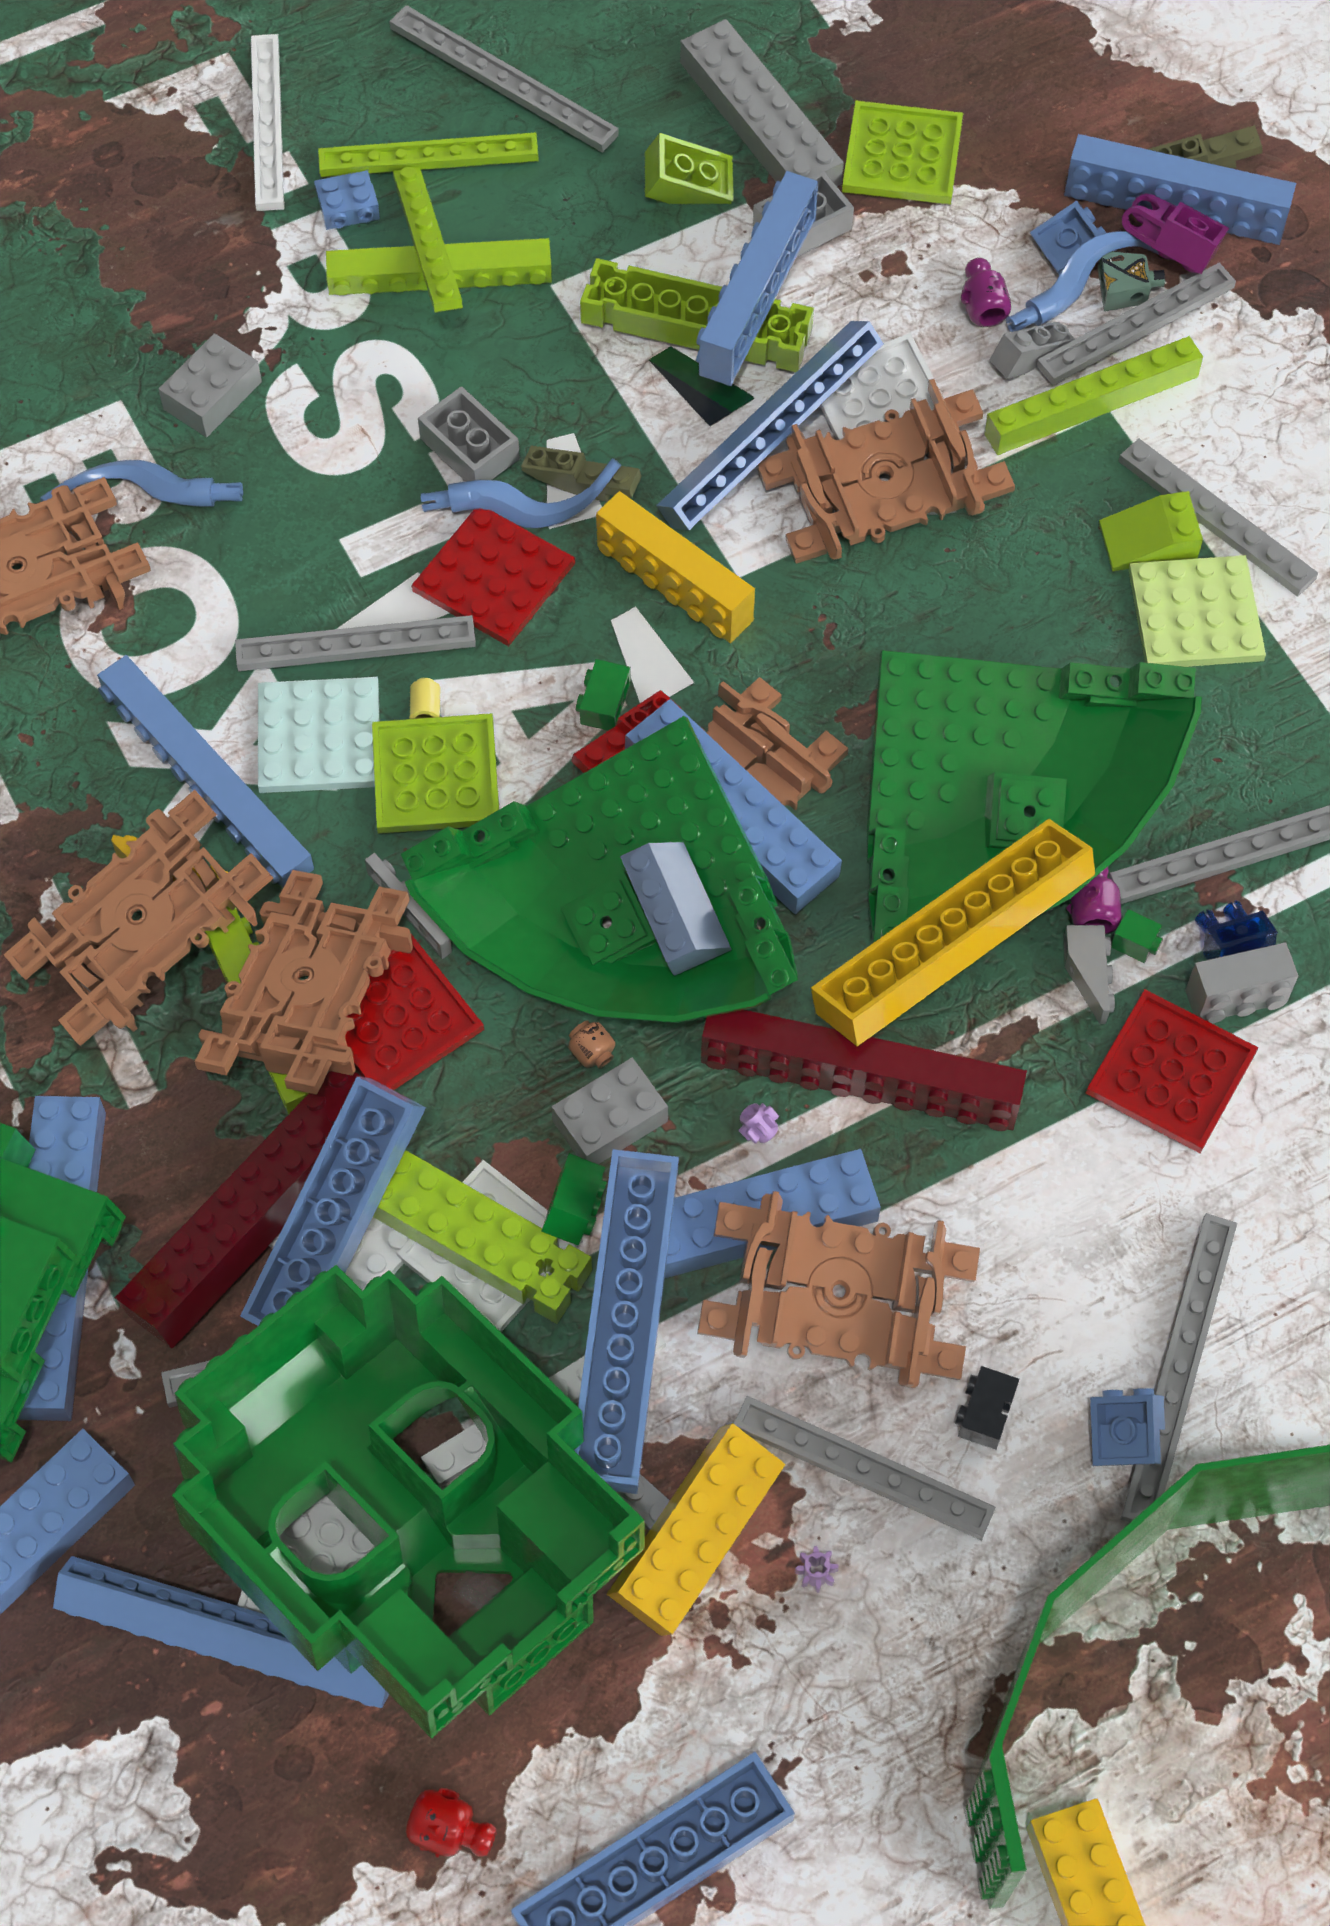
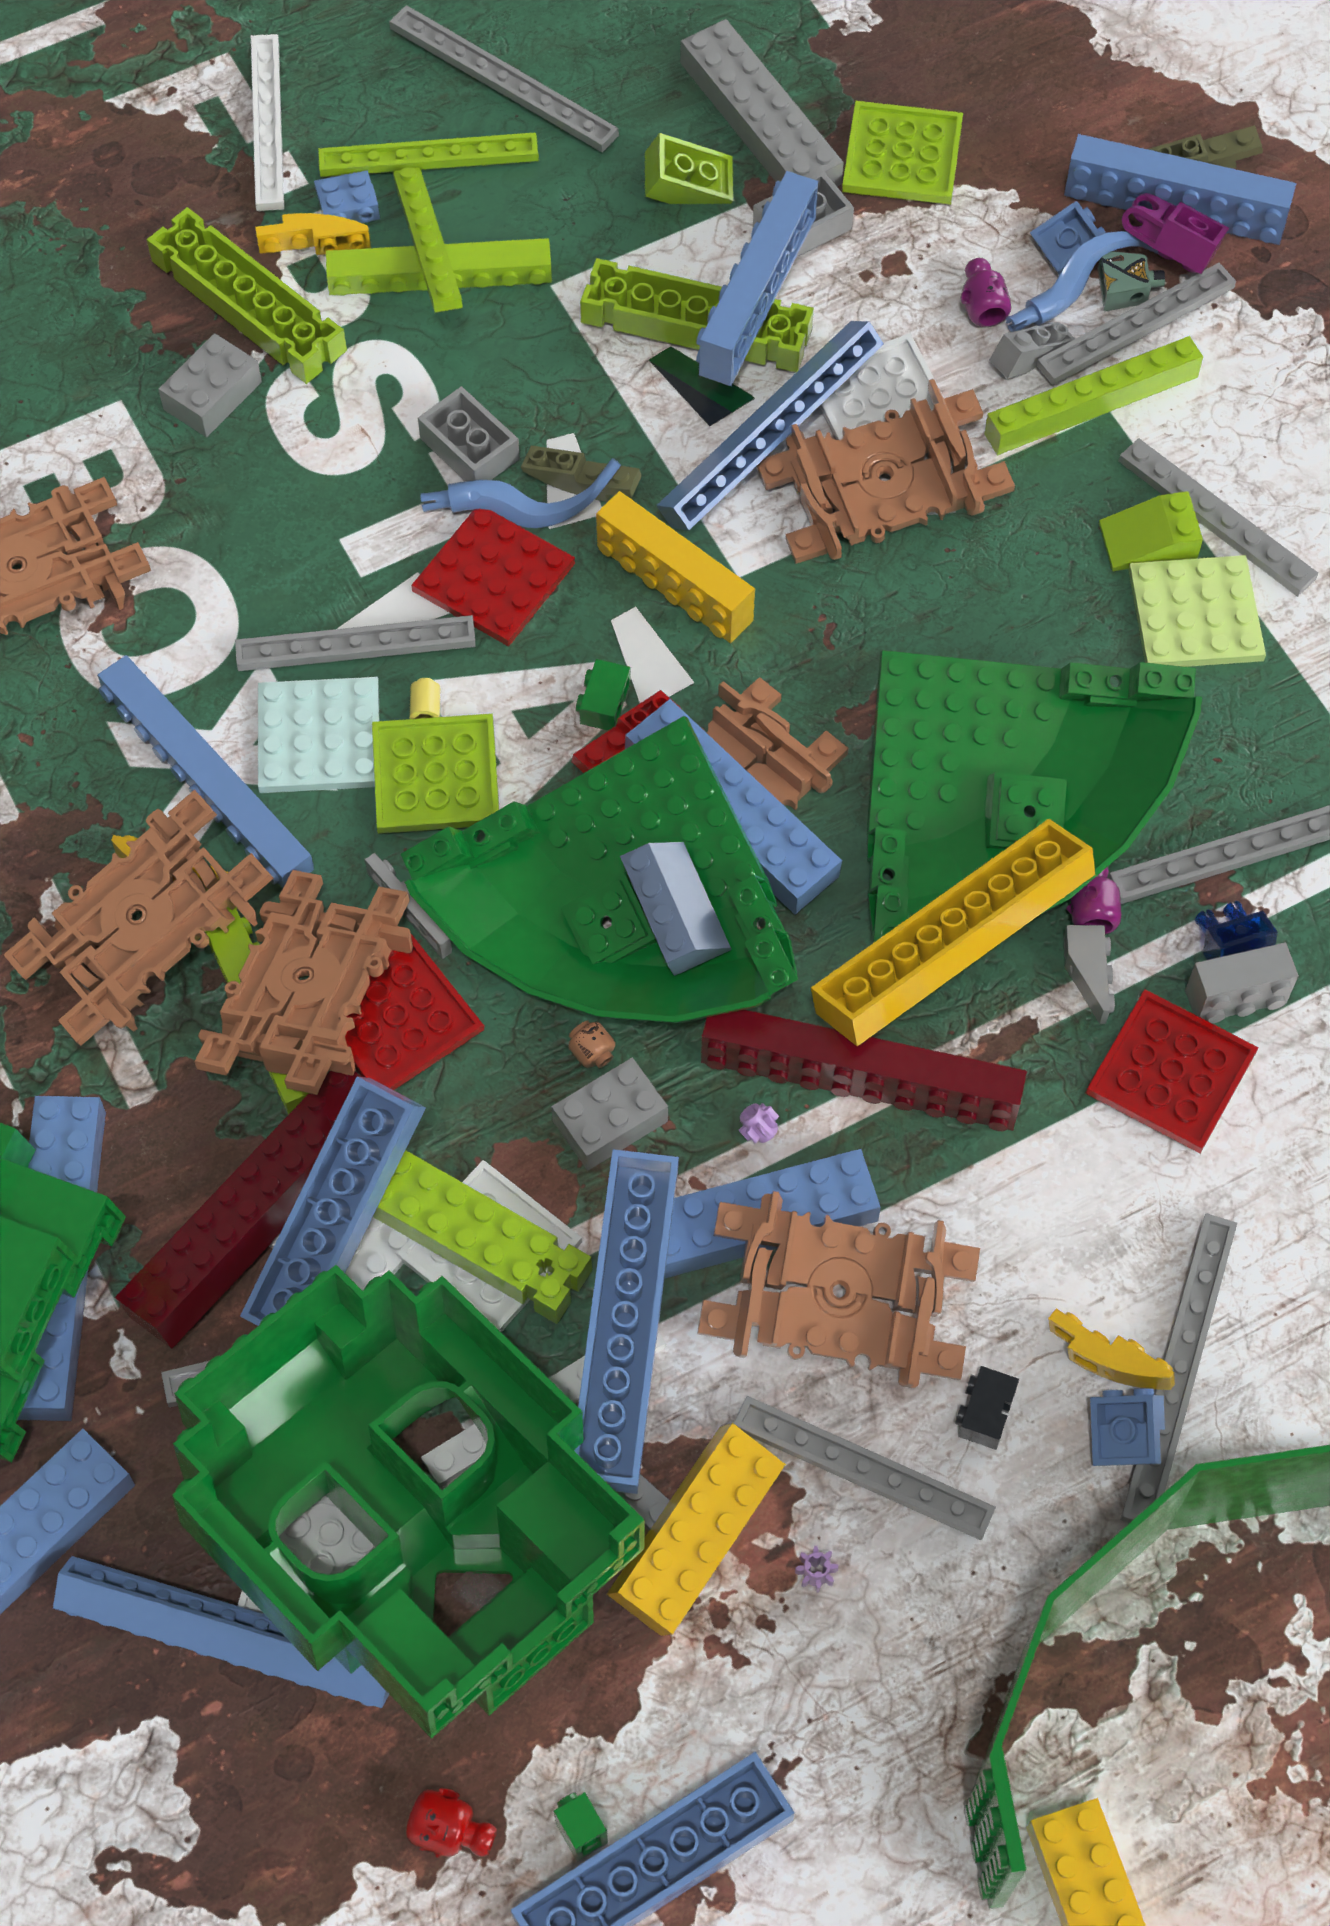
medium blue animal [40,460,243,507] -> none
green brick [541,1153,607,1246] -> none
green brick [1111,909,1163,963] -> none
none -> lime brick [147,207,347,384]
none -> yellow slope [255,213,371,255]
none -> green brick [554,1792,608,1862]
none -> yellow slope [1048,1308,1175,1390]

